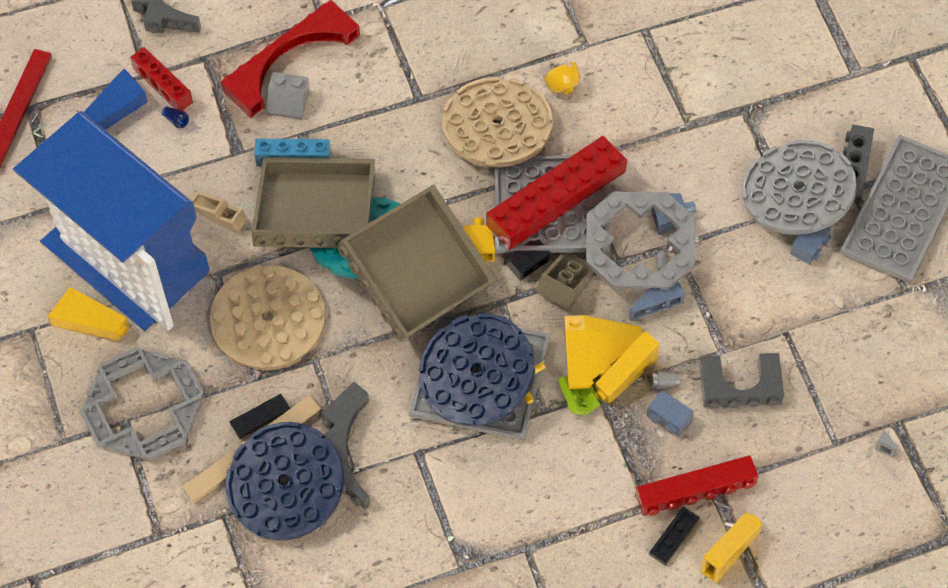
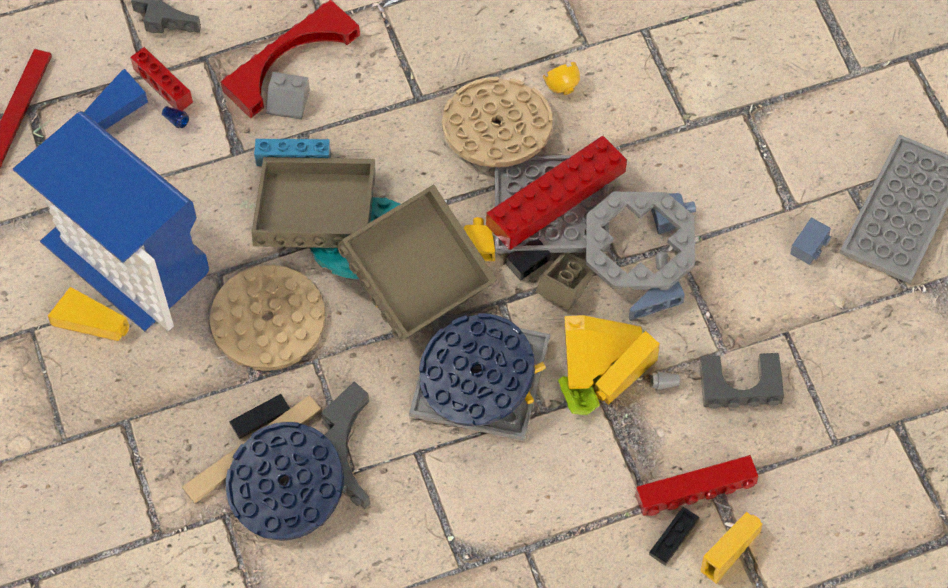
light grey plate [80,347,204,461] -> none
tan slope [190,190,248,232] -> none
sand blue brick [647,390,694,436] -> none
light grey plate [742,140,857,235] -> none
dark grey brick [843,124,874,200] -> none
light grey slope [875,430,899,458] -> none

